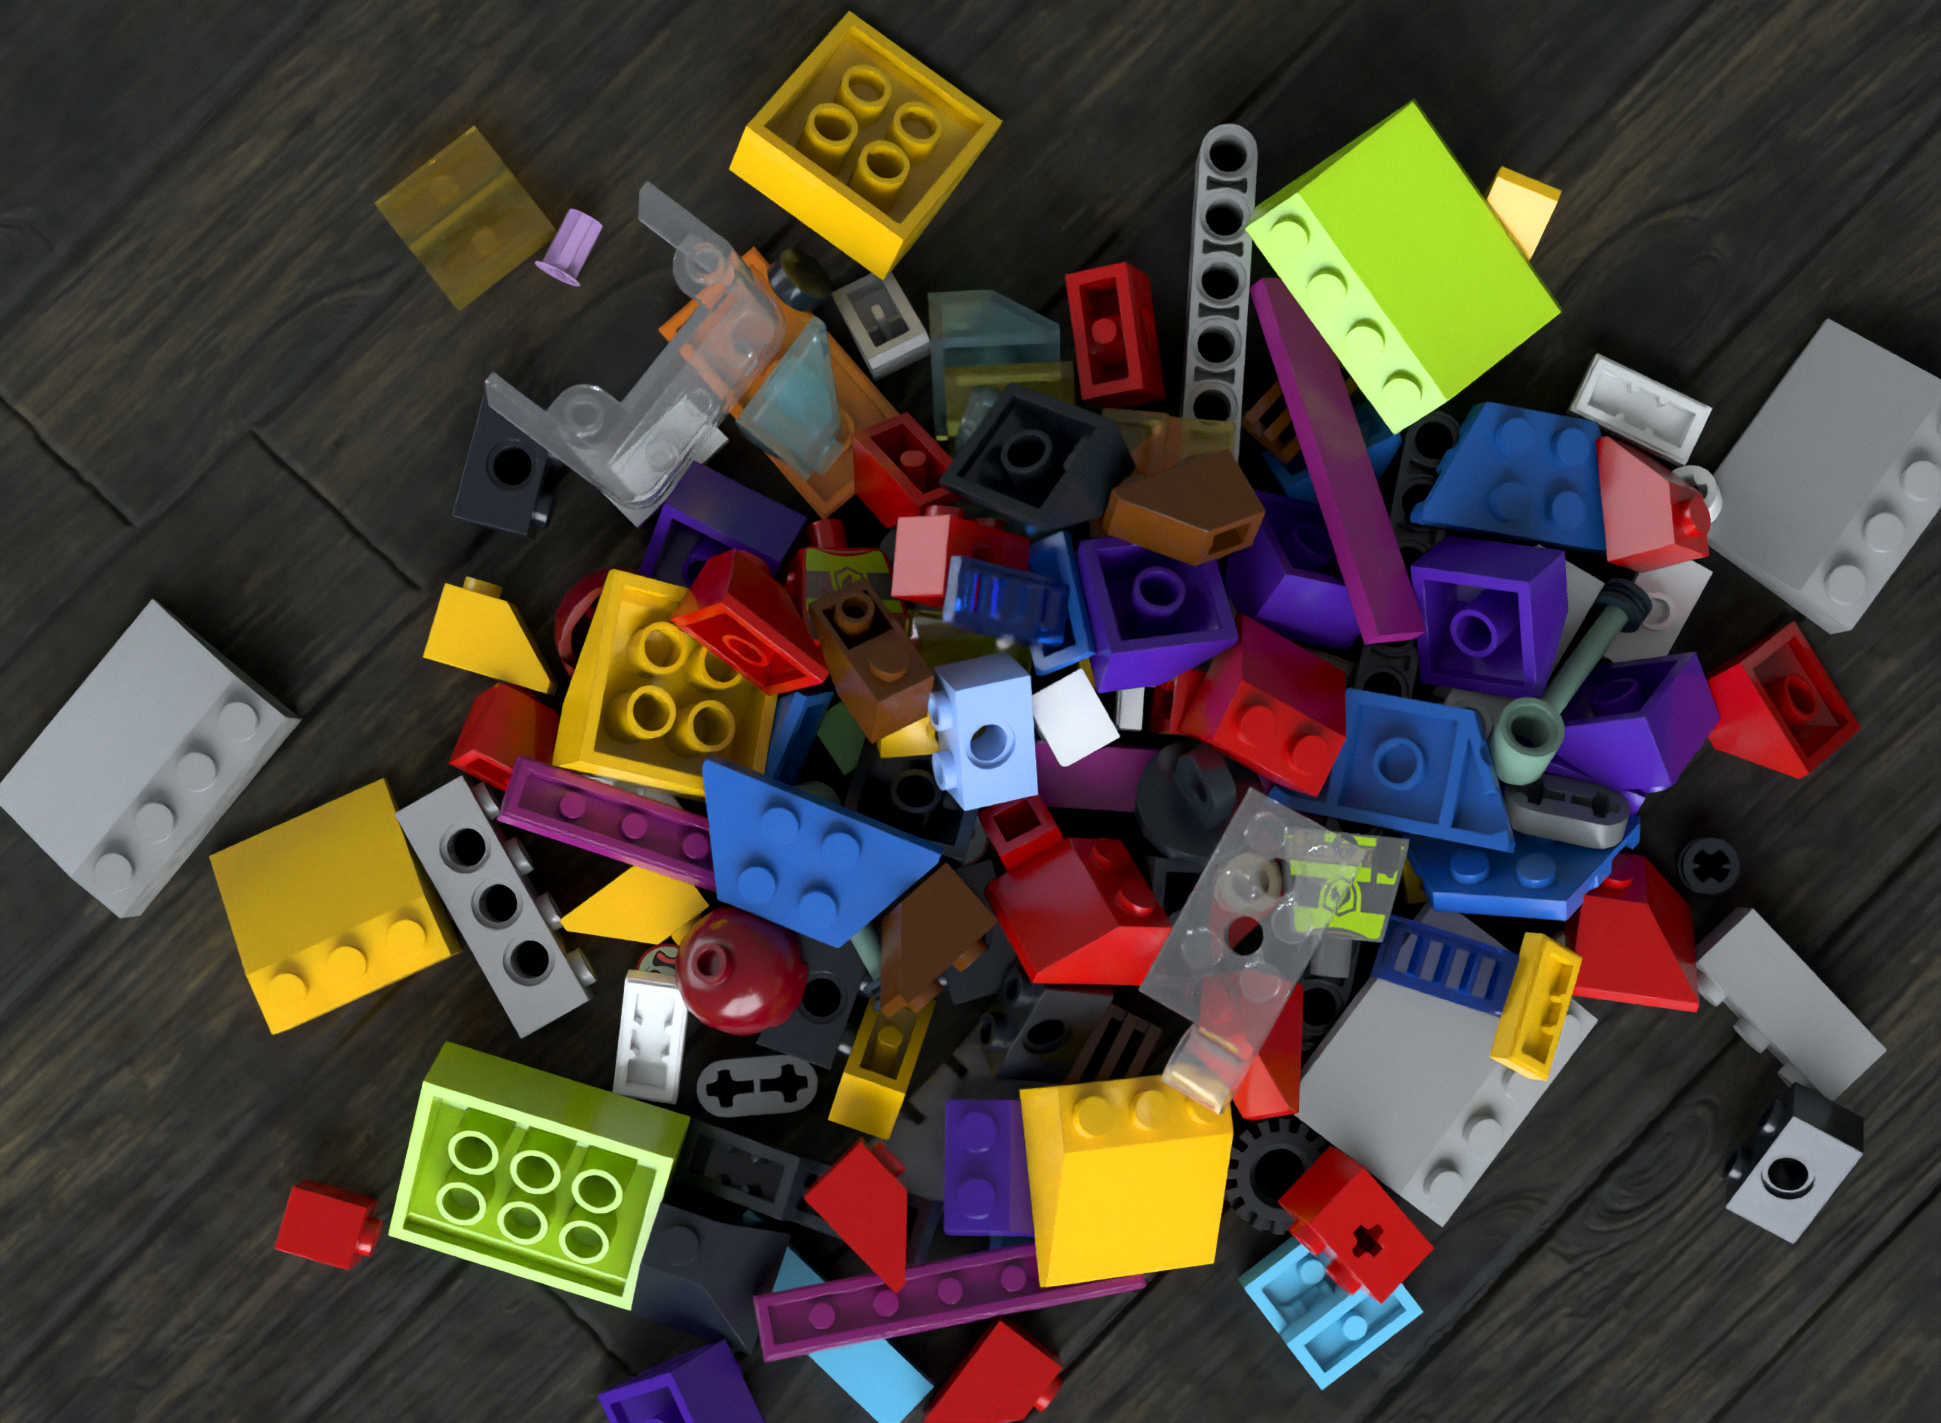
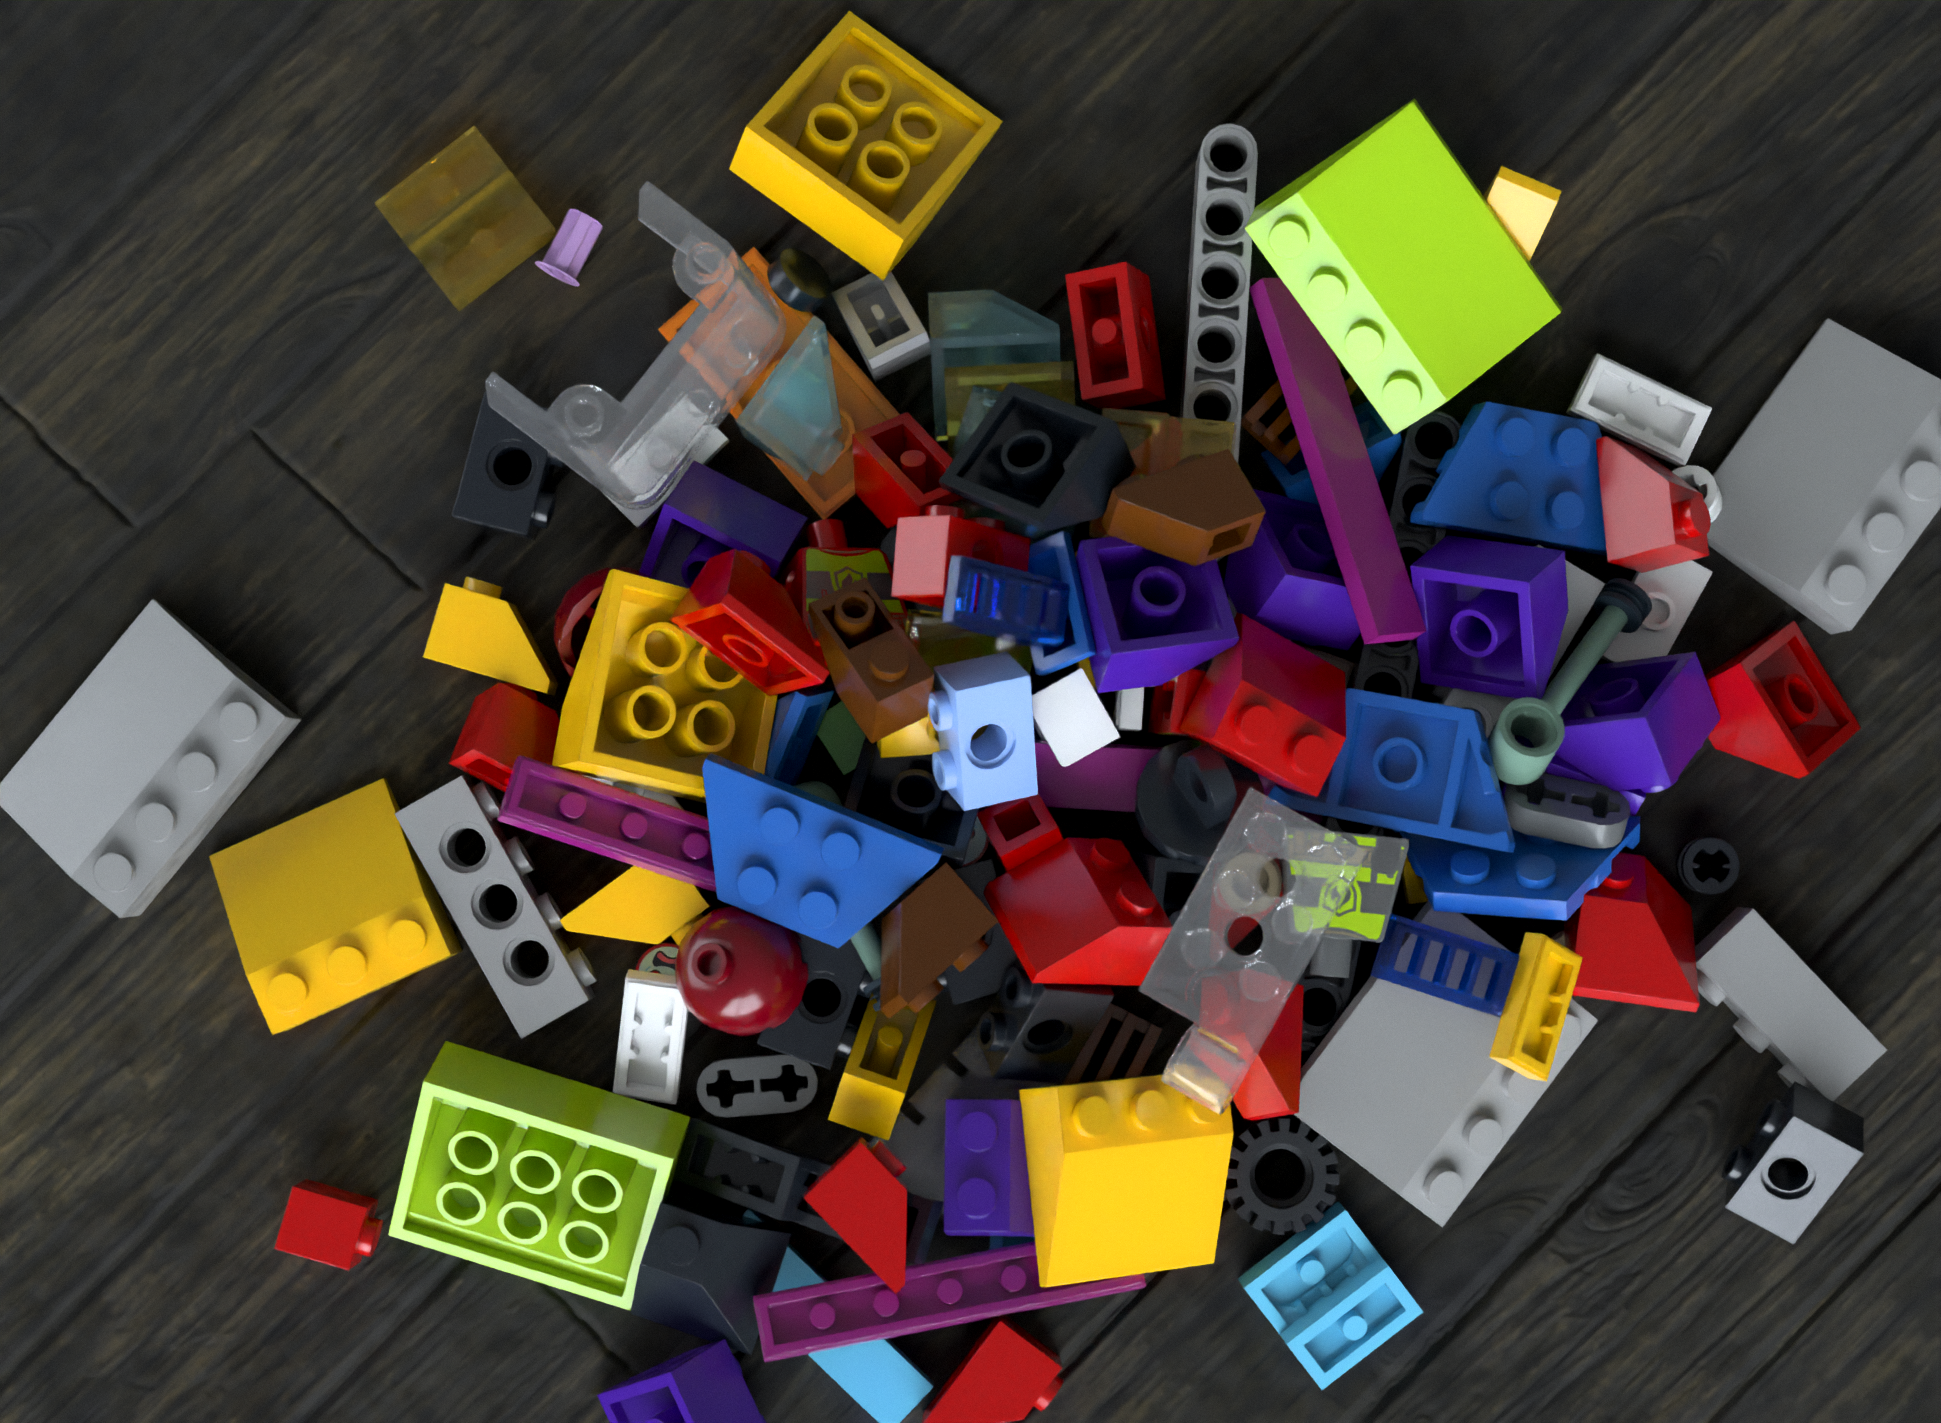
red brick [1278,1146,1434,1304] -> none

